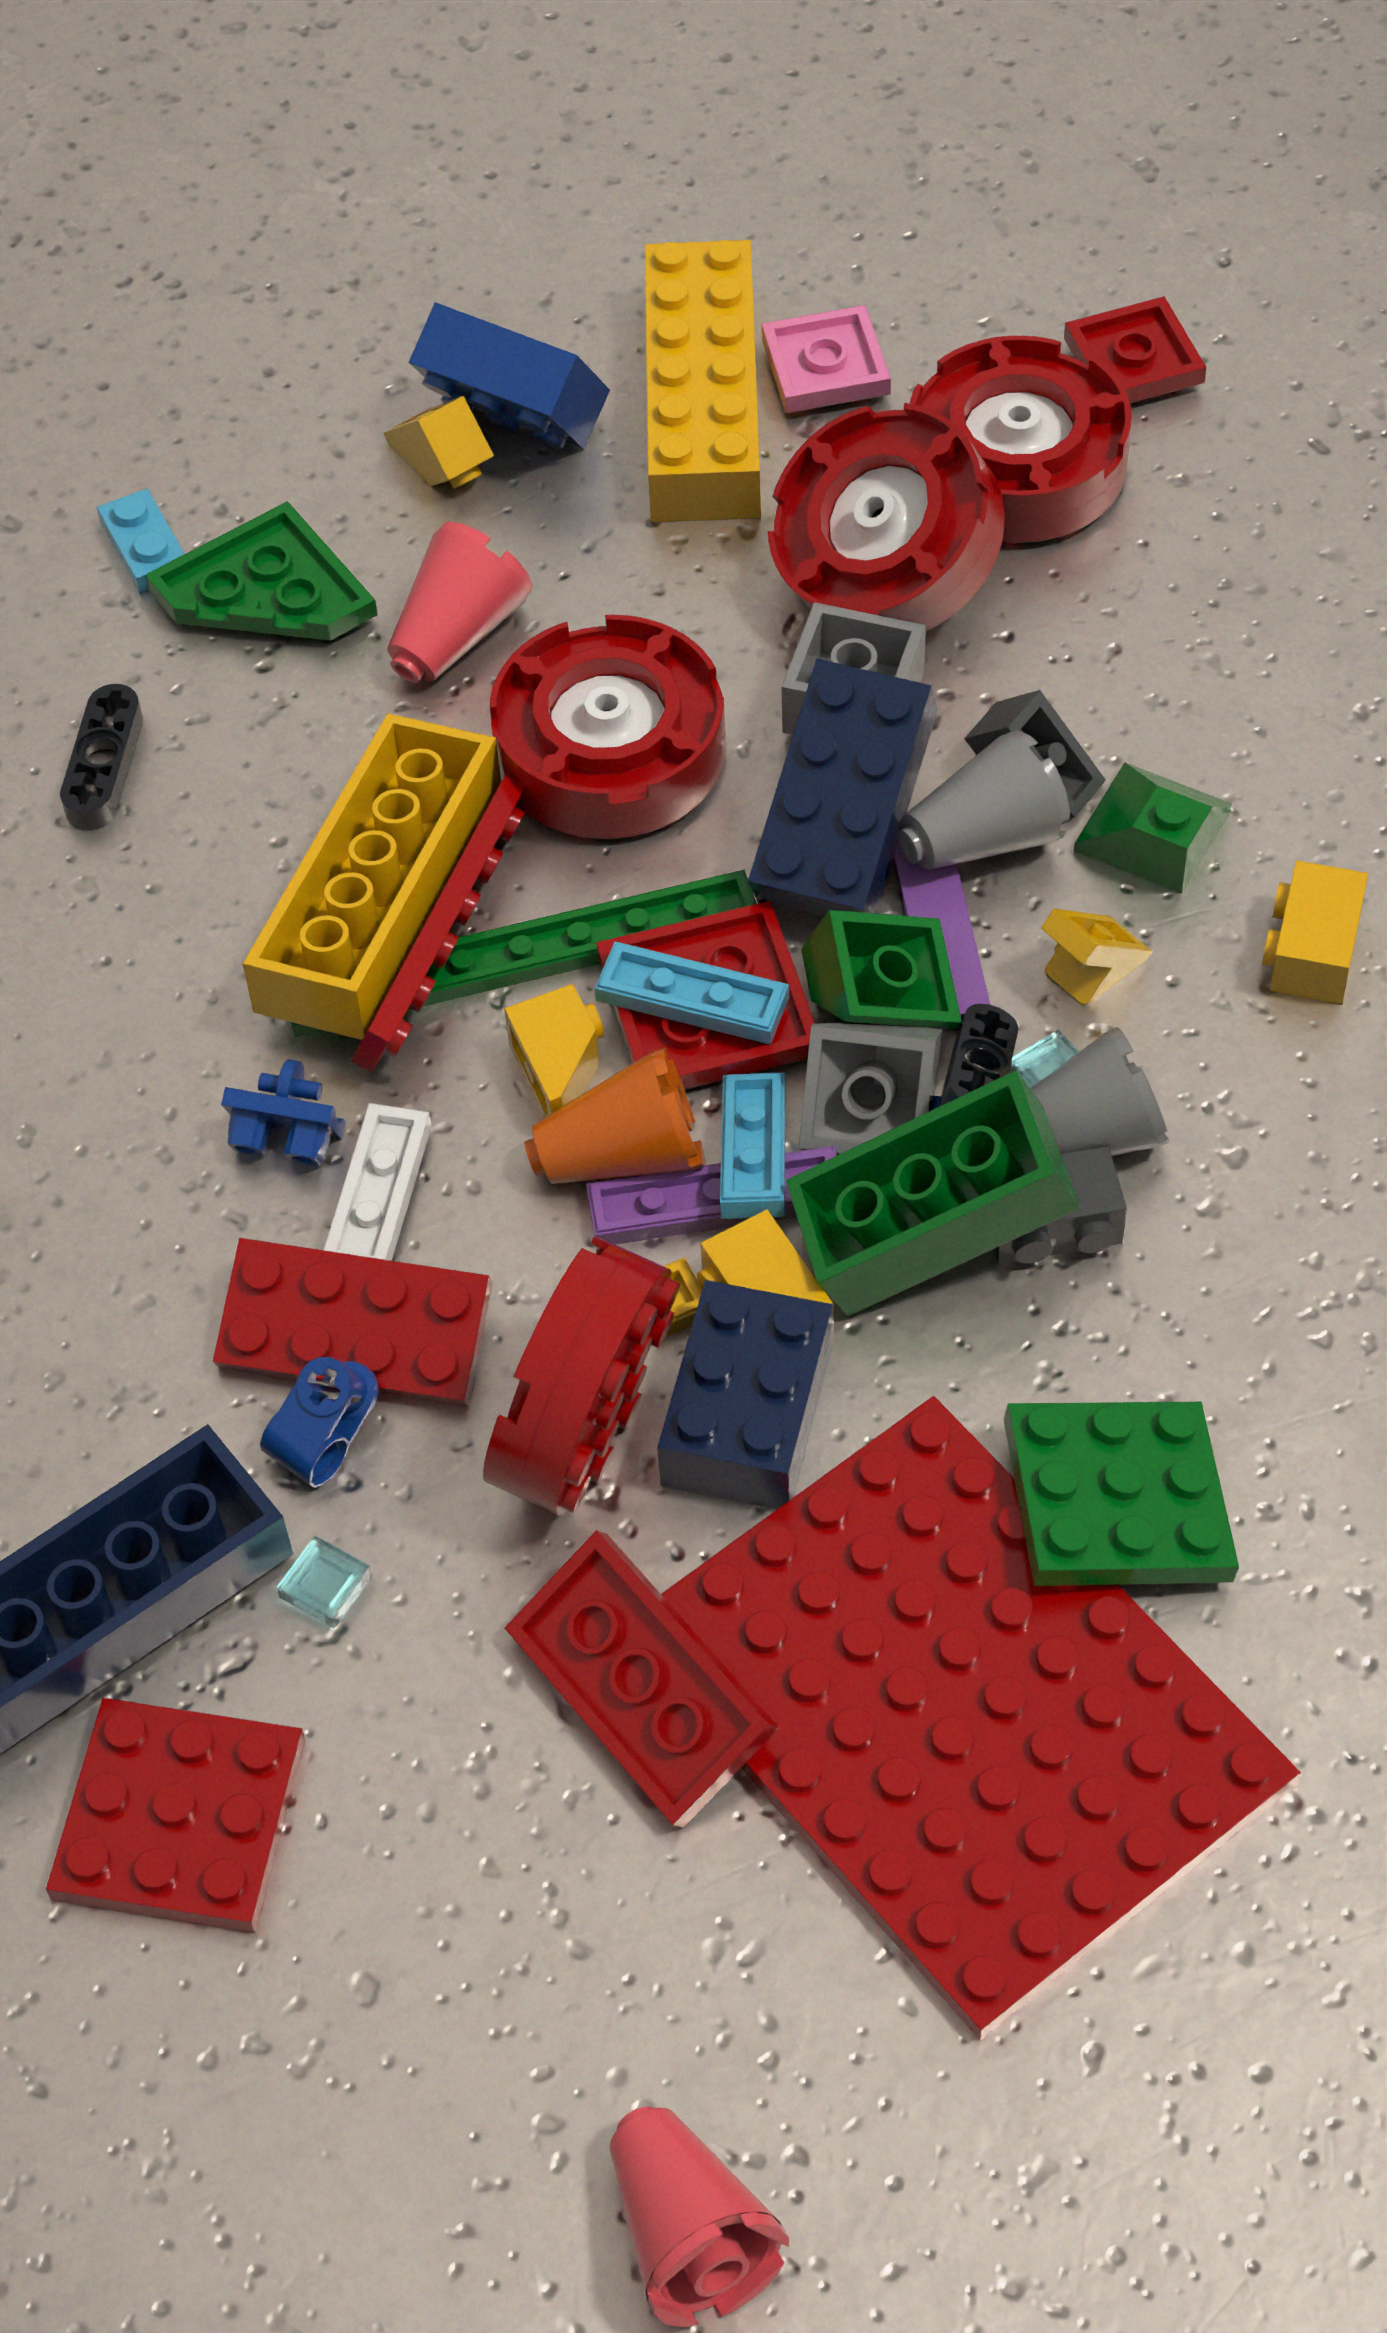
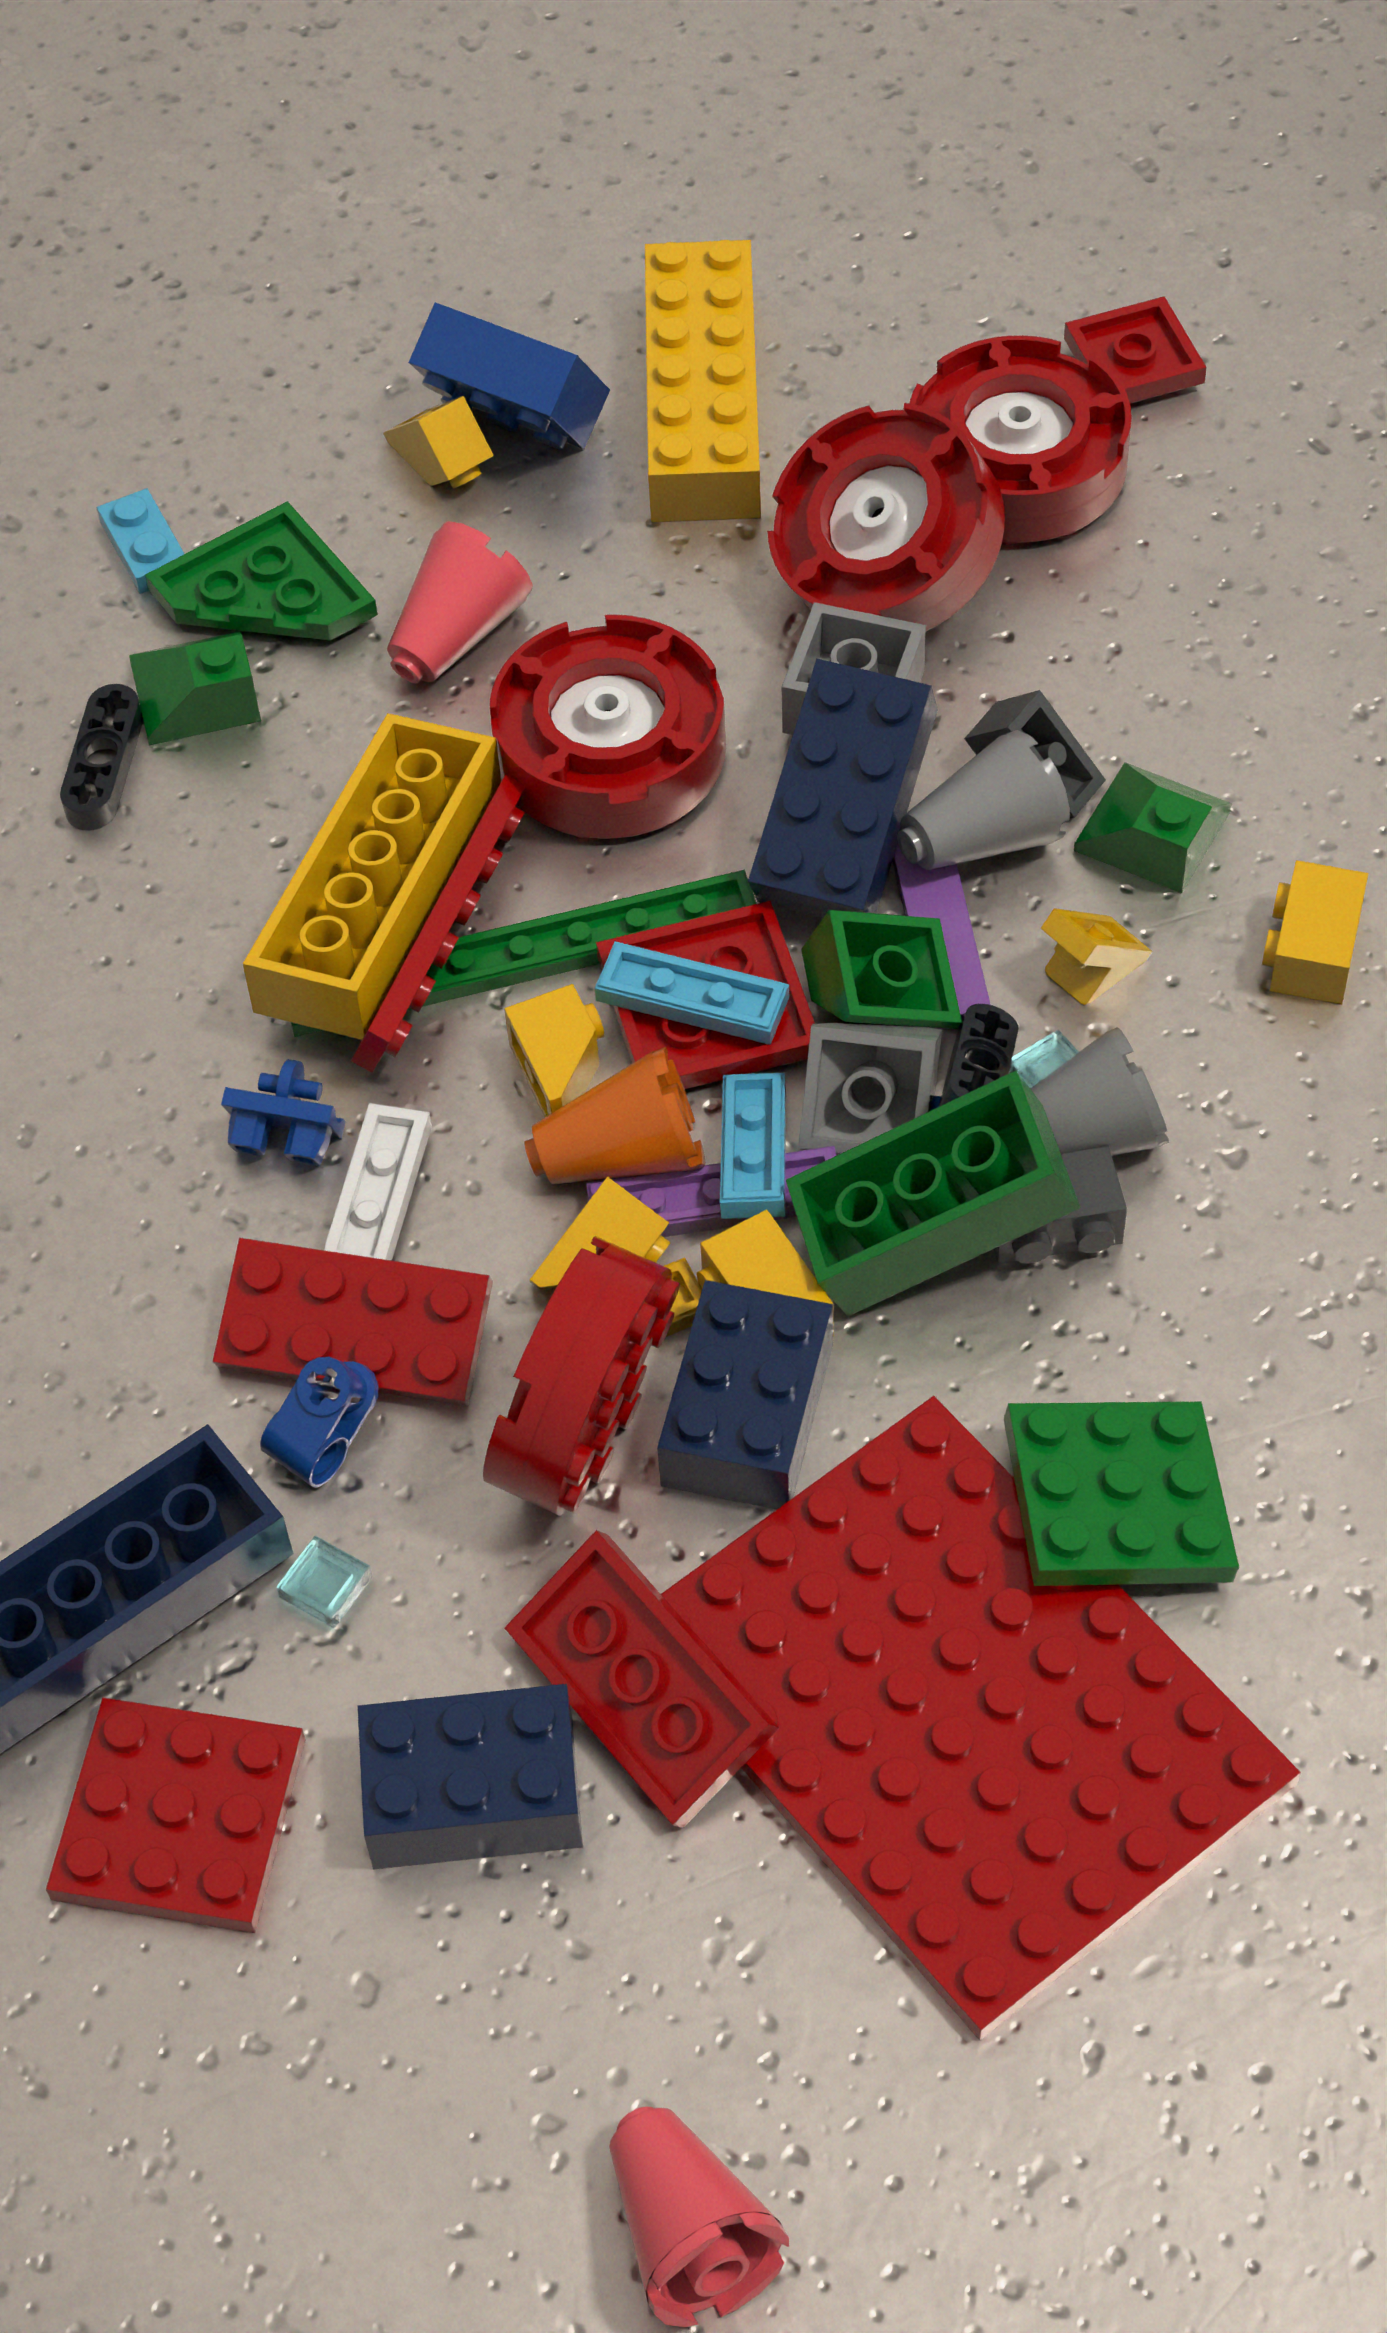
bright pink plate [761,305,891,413] -> none
none -> green slope [129,632,261,746]
none -> dark blue brick [357,1684,583,1870]
none -> yellow slope [530,1176,671,1290]

